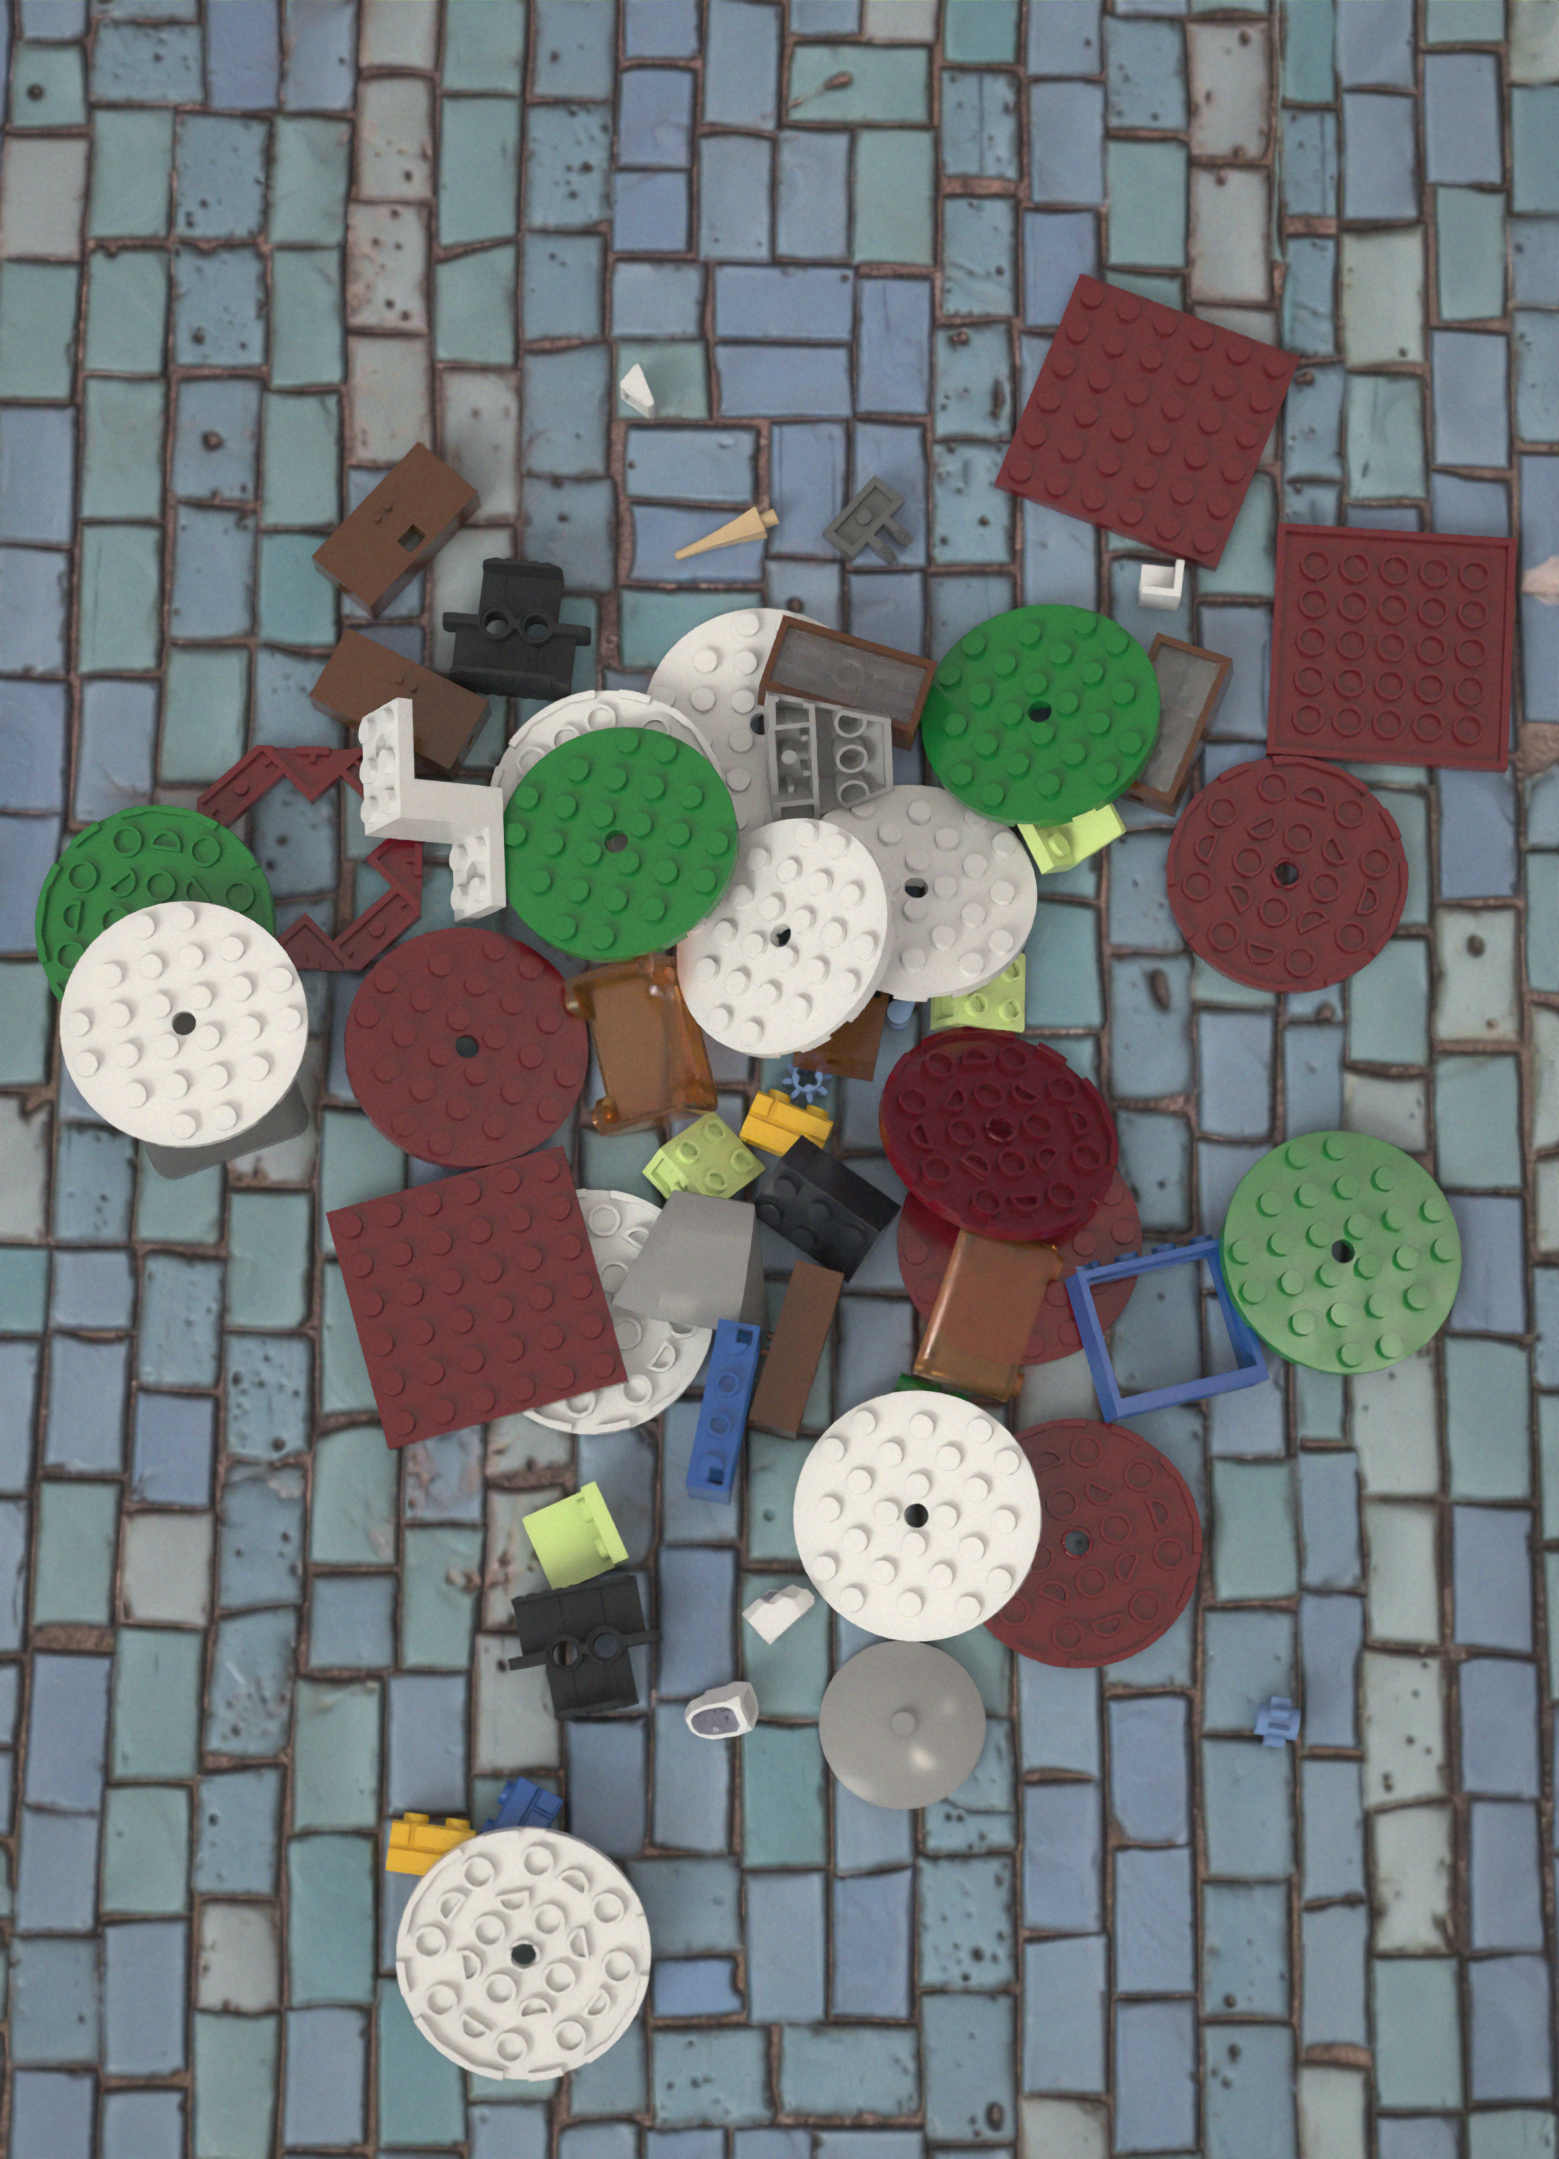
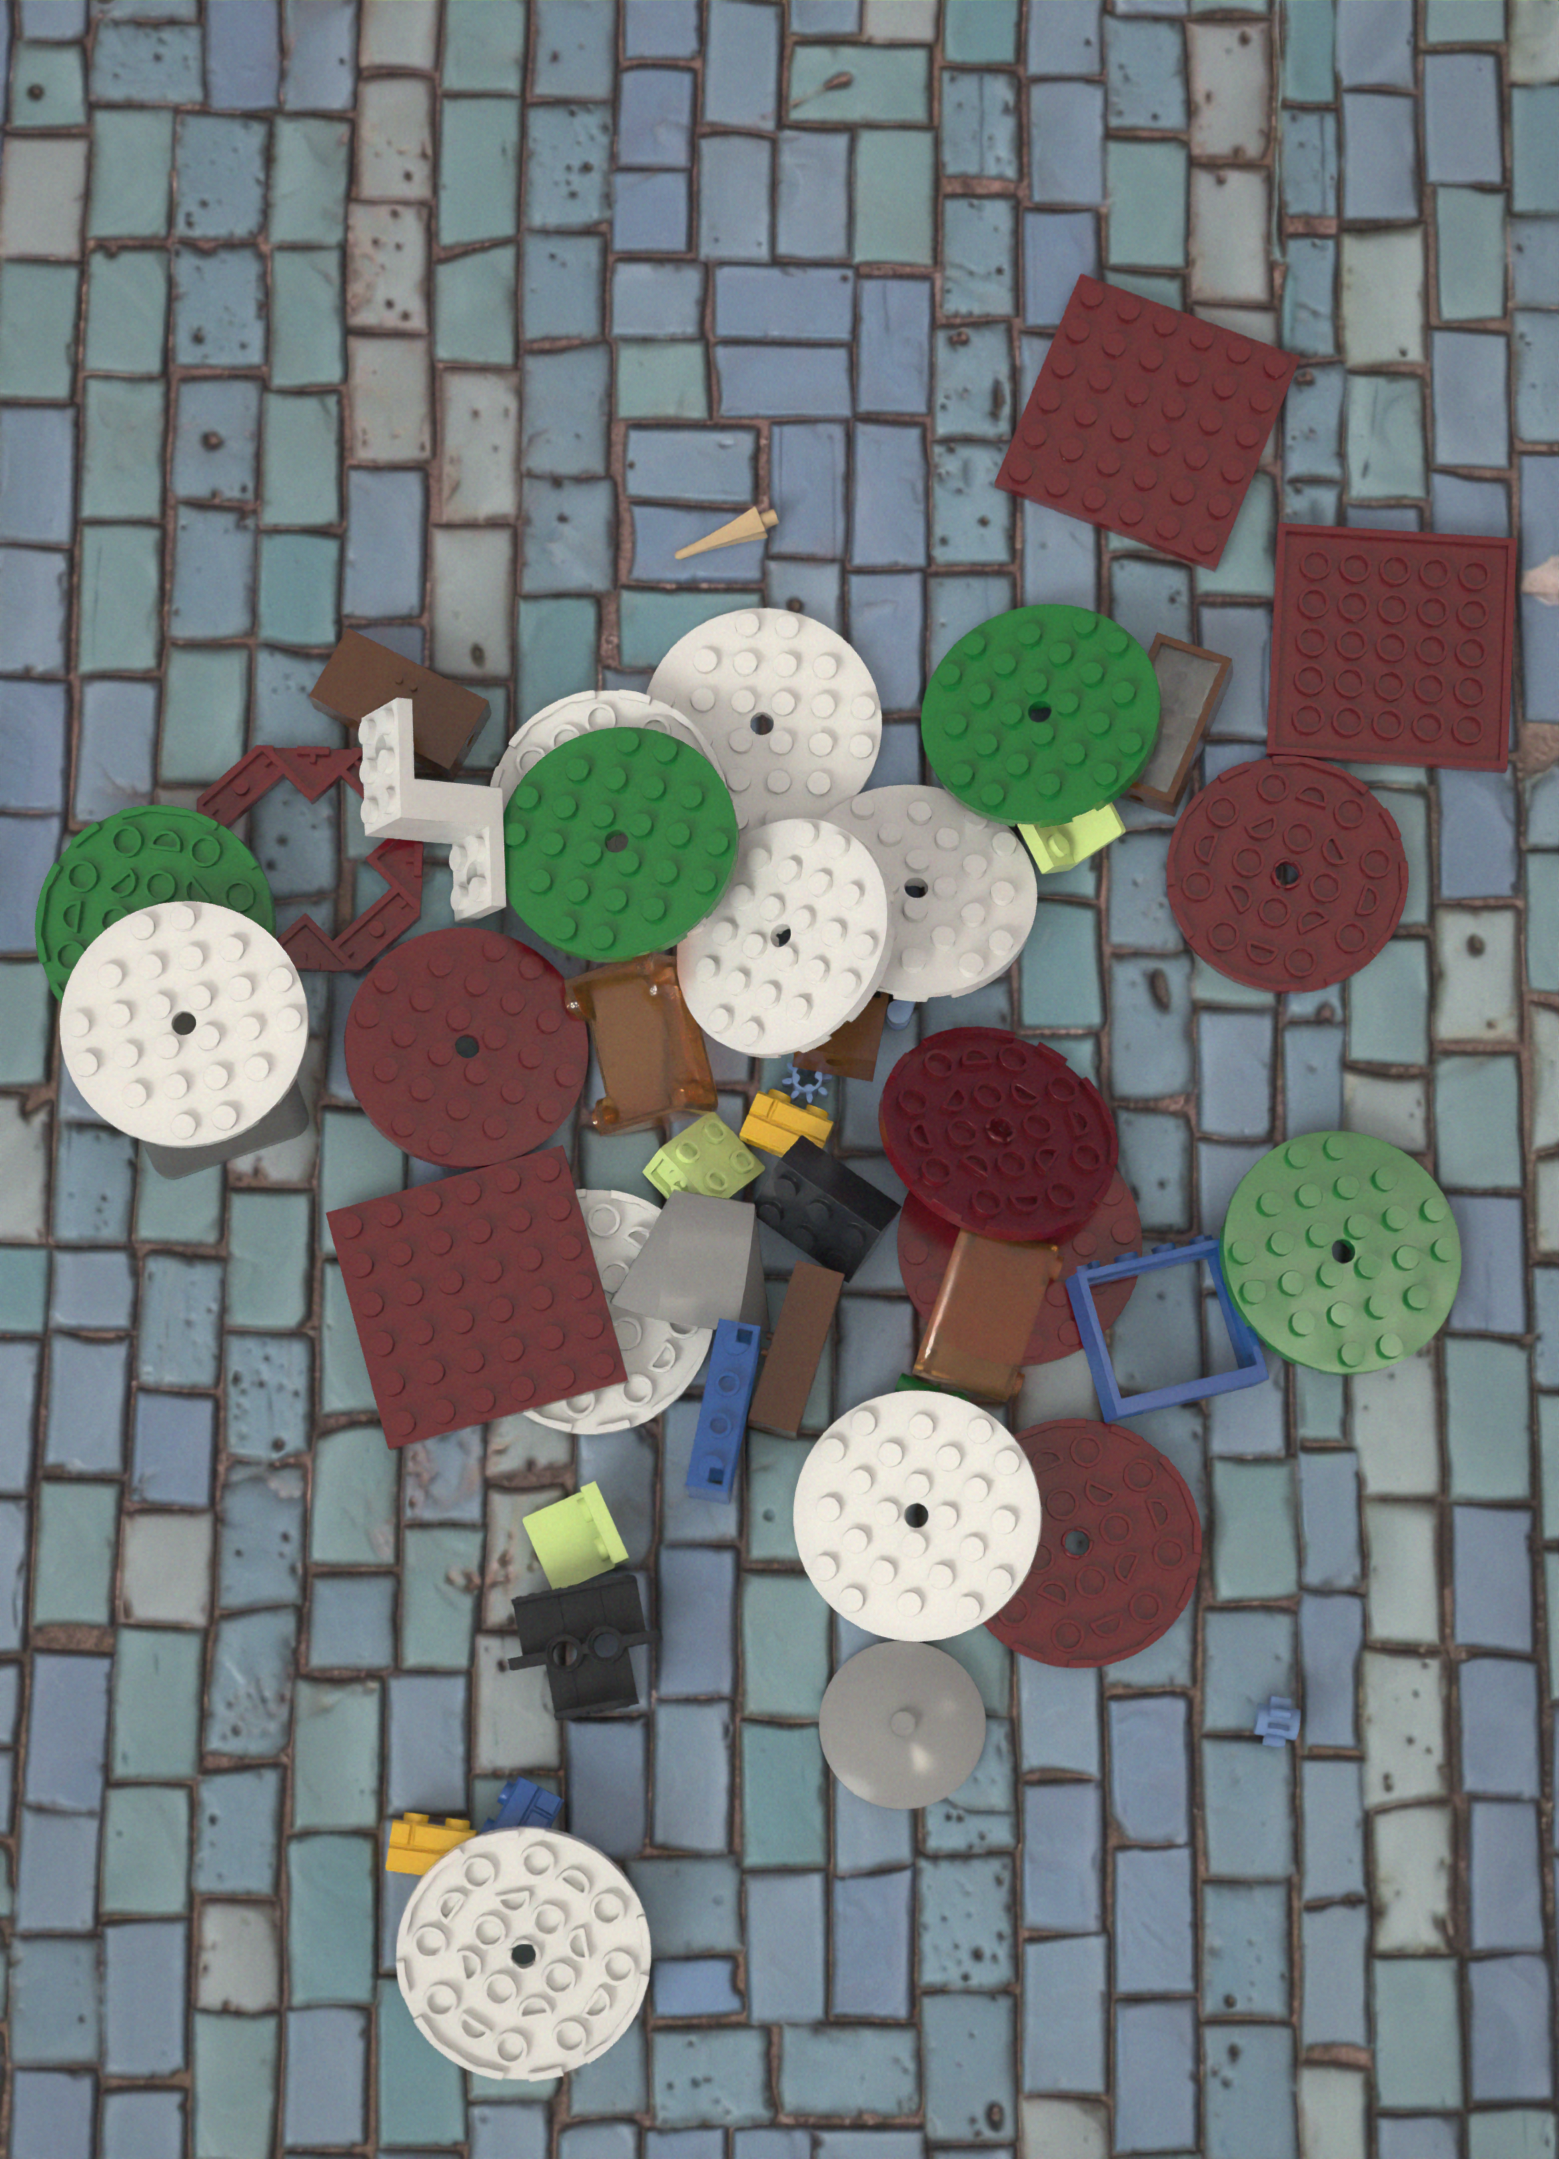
reddish brown brick [311,441,481,621] -> none
black piece [442,557,592,702] -> none
white slope [620,363,656,420] -> none
white rock [684,1681,759,1740] -> none
white rock [742,1585,815,1645] -> none
clear brick [757,615,938,752] -> none
light grey wedge [763,691,894,823] -> none
dark grey hinge [823,475,913,565] -> none
yellowish green bracket [930,953,1026,1034] -> none
white panel [1137,559,1185,611] -> none

